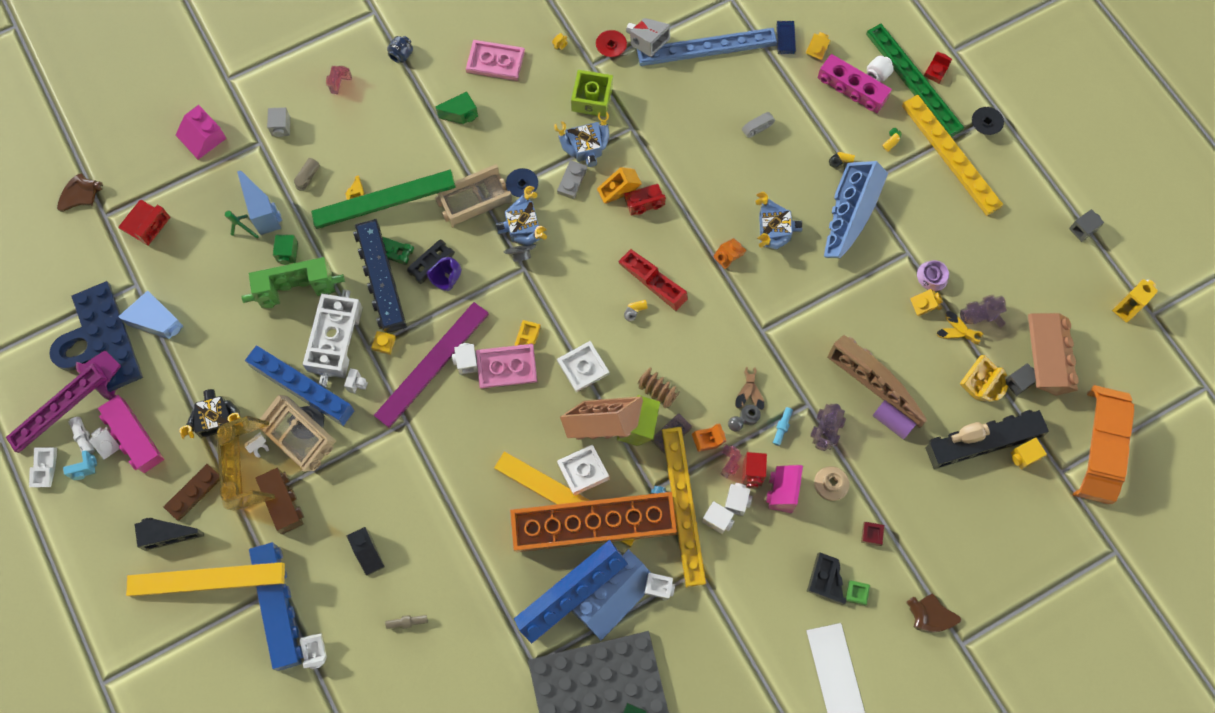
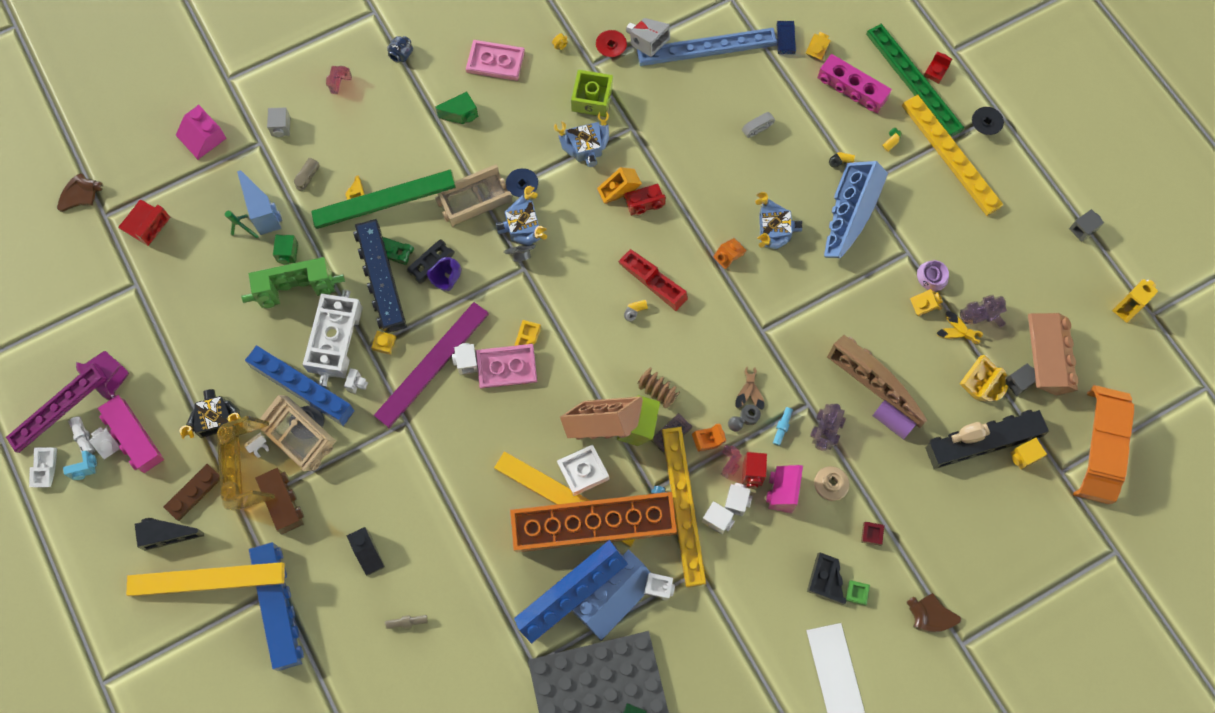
dark blue plate [49,281,143,392] -> none
light blue slope [118,291,183,339] -> none
white bracket [300,633,327,669] -> none
light grey plate [557,160,587,199] -> none
white plate [557,341,609,393] -> none
white head [867,56,893,83] -> none

